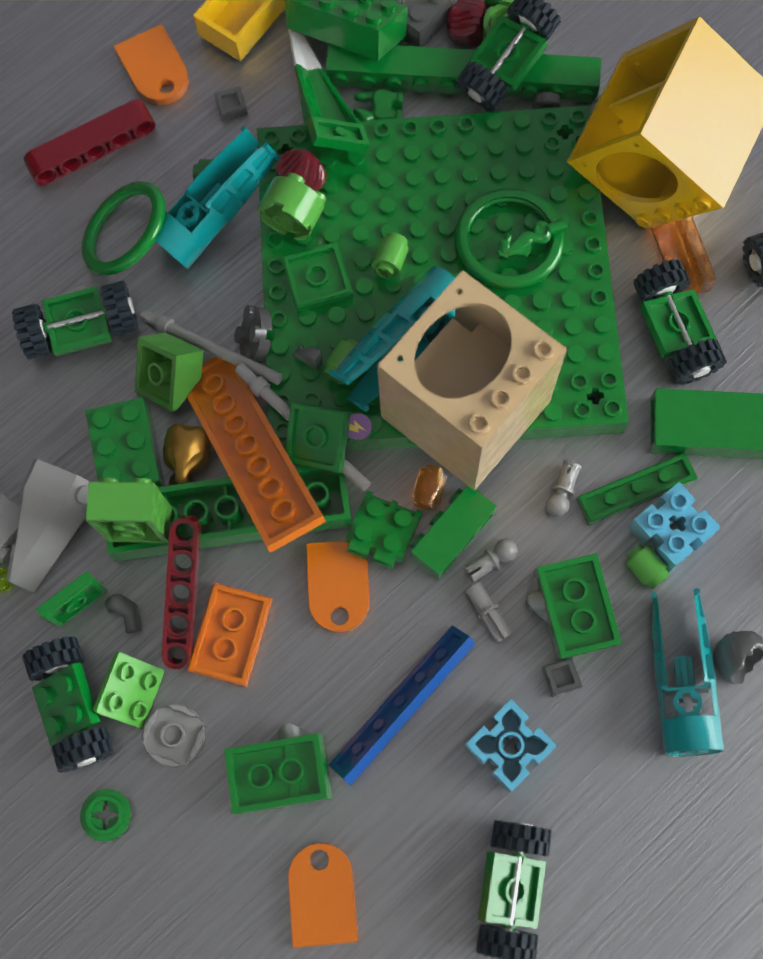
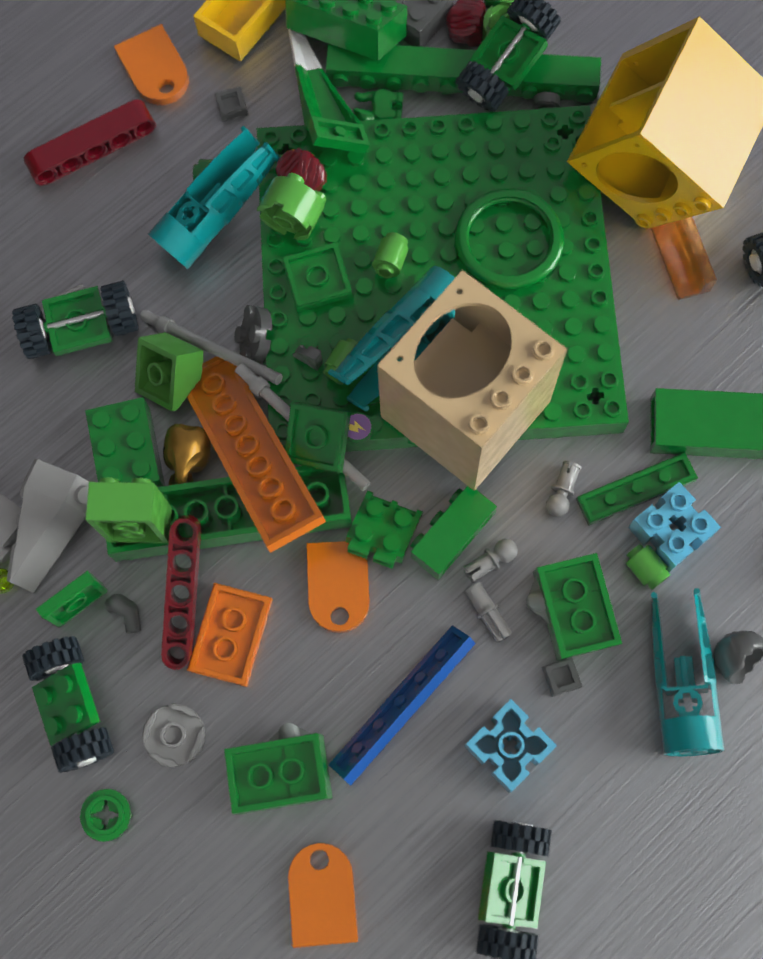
green wedge [81,181,166,276] -> none
bright green bracket [93,652,164,729] -> none
clear orange brick [412,464,448,511] -> none
green animal [497,218,568,259] -> none
plate [633,259,727,385] -> none

